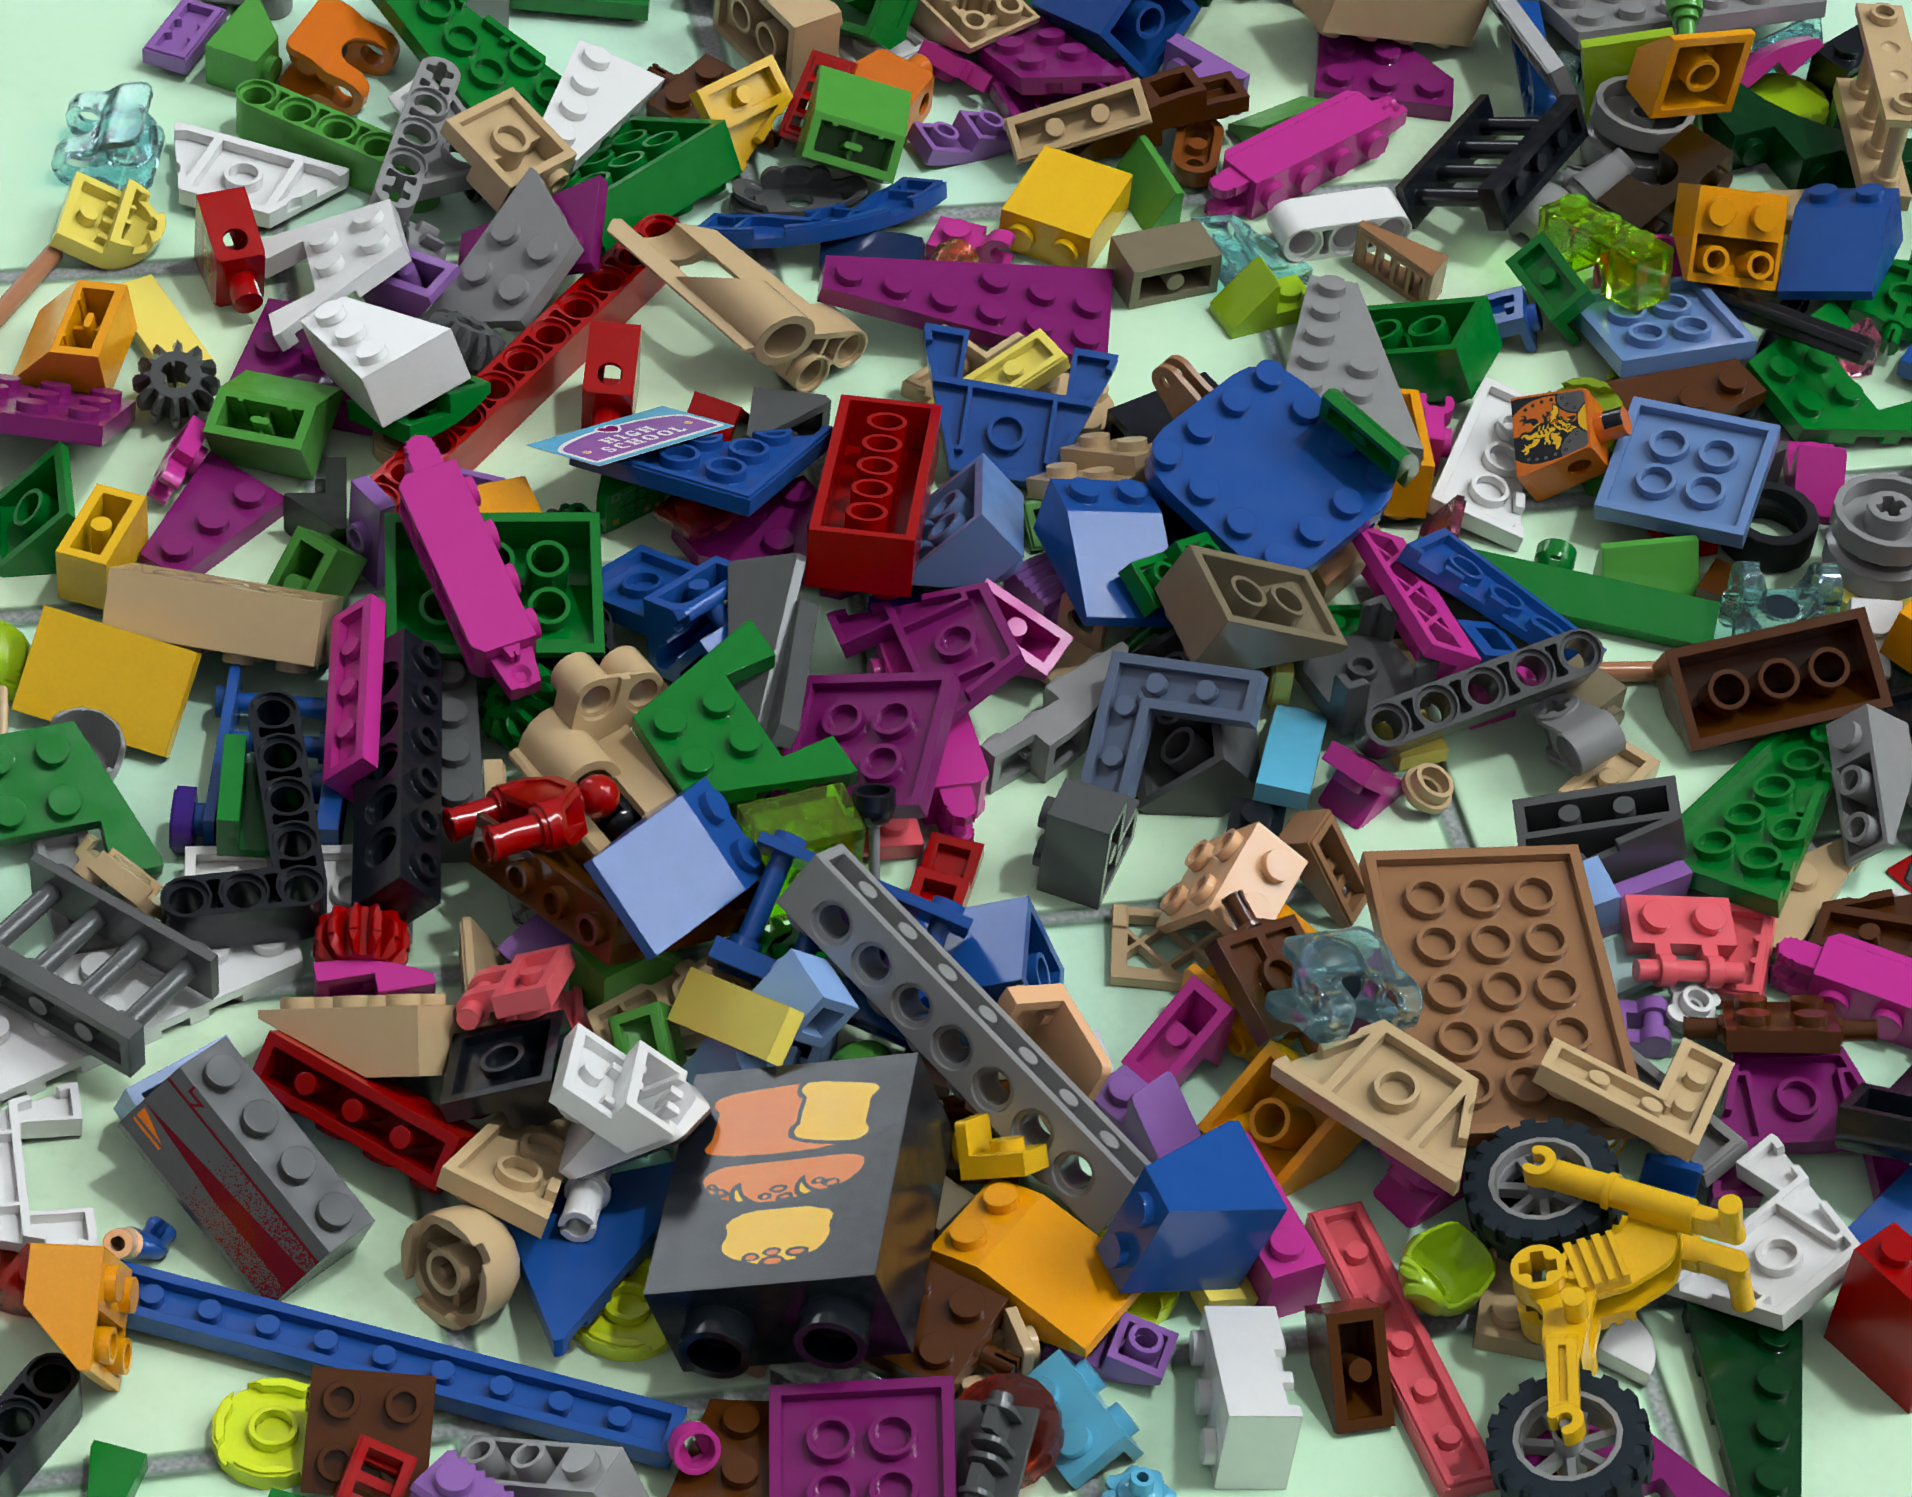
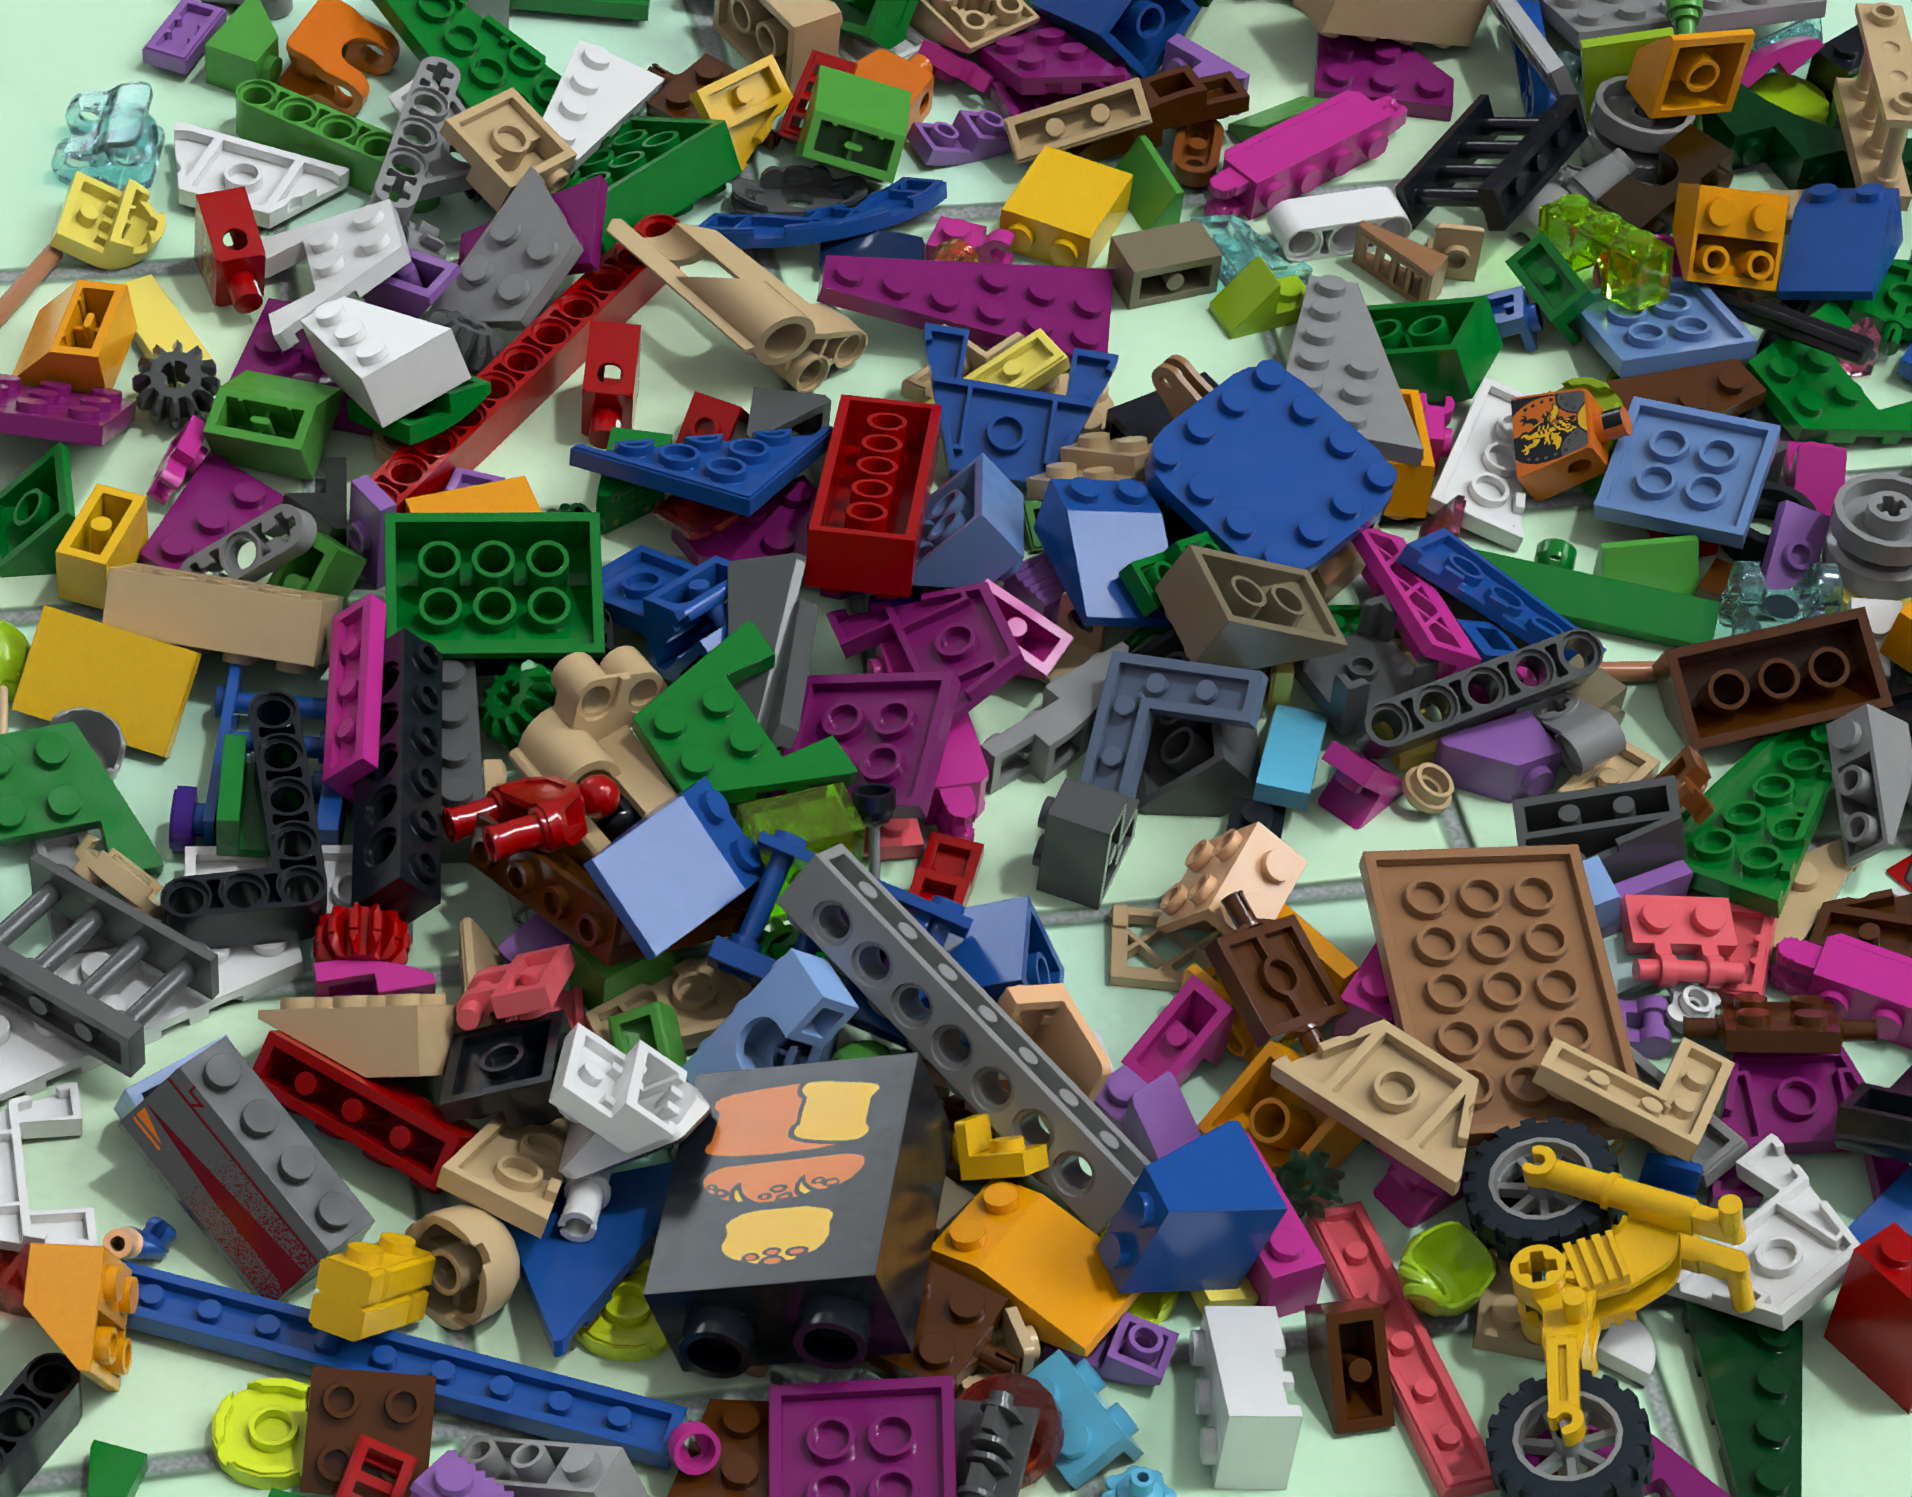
dark pink hinge [398,434,542,701] -> none
sticker [526,406,735,466] -> none
light yellow tile [667,966,805,1066] -> none
clear light blue piece [1264,926,1422,1044] -> none
medium nougat slope [1278,808,1367,929] -> none
green slope [1318,388,1419,488] -> none
none -> light grey beam [179,504,317,582]
none -> yellow brick [308,1232,436,1342]
none -> clear green gear [1272,1148,1346,1221]
none -> tan bracket [1426,223,1484,282]
none -> medium lavender slope [1433,709,1563,803]
none -> dark orange plate [1655,745,1715,825]
none -> medium lavender plate [1753,500,1830,614]

